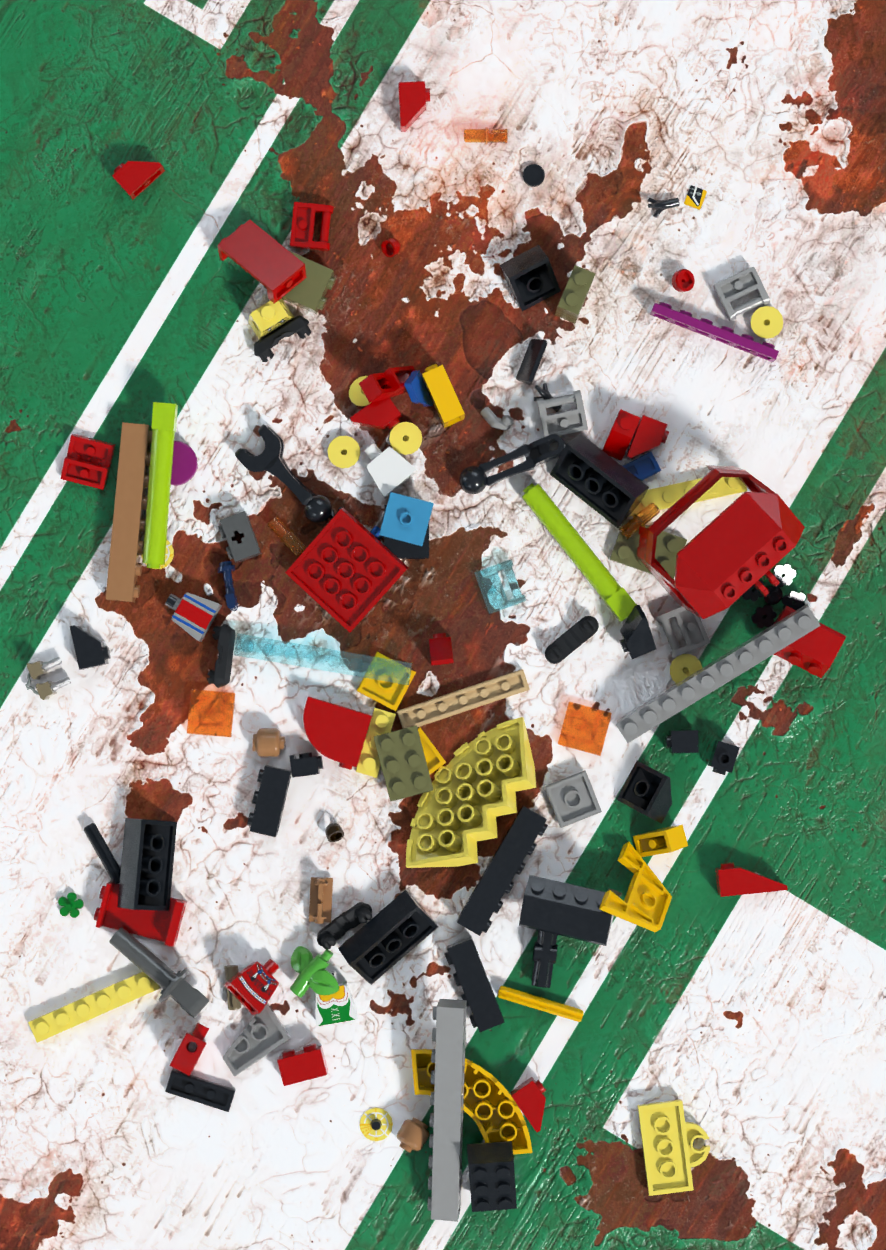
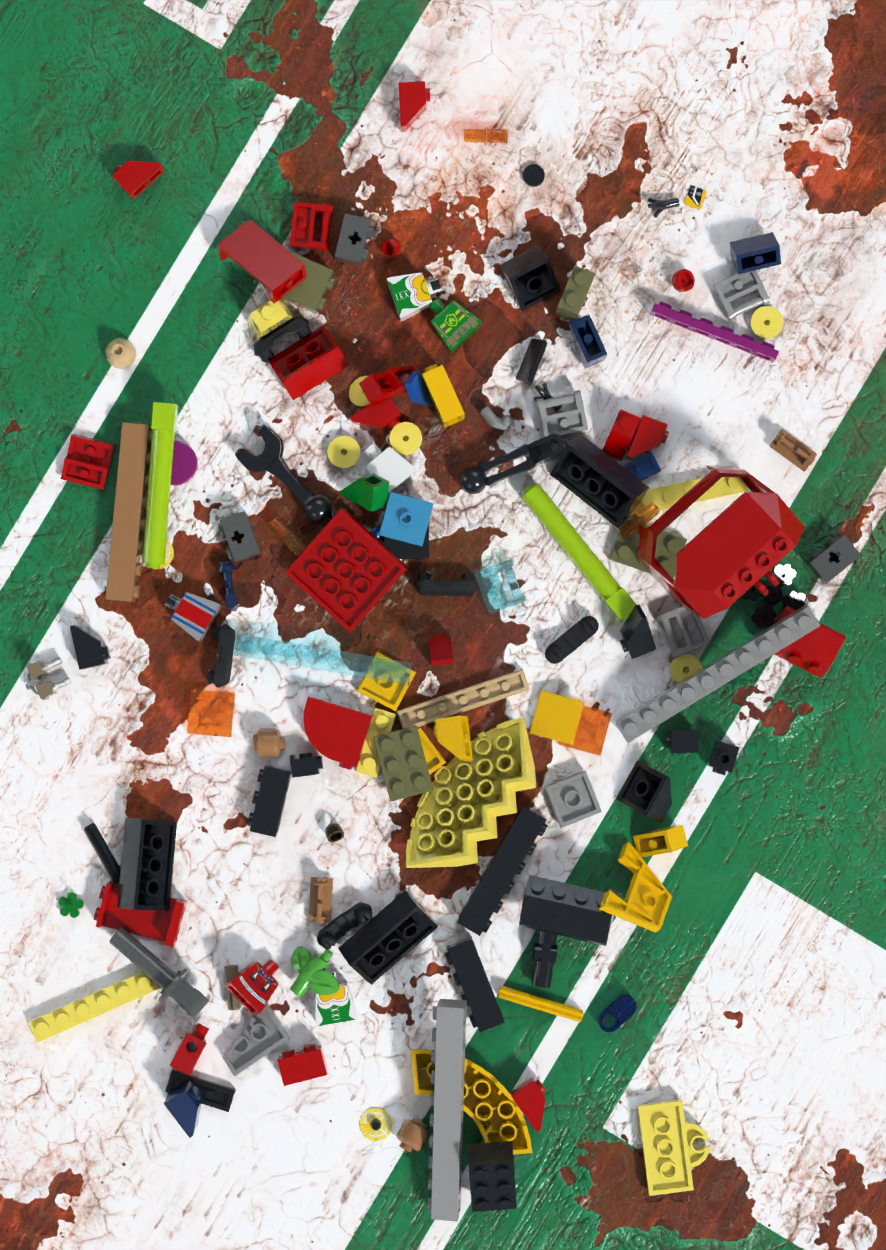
red slope [715,863,788,897] -> none
none -> tan brick [105,338,136,369]
none -> dark blue slope [163,1080,203,1138]
none -> red slope [268,325,349,400]
none -> dark grey brick [335,213,374,266]
none -> green slope [340,473,389,511]
none -> torso [387,273,442,322]
none -> black piece [414,572,478,596]
none -> green torso [428,298,482,354]
none -> yellow slope [434,715,473,761]
none -> yellow tile [530,690,584,745]
none -> dark blue slope [569,314,607,369]
none -> clear blue piece [598,994,637,1032]
none -> dark blue brick [730,232,781,274]
none -> medium nougat hinge [769,428,817,472]
none -> dark grey brick [807,535,861,584]

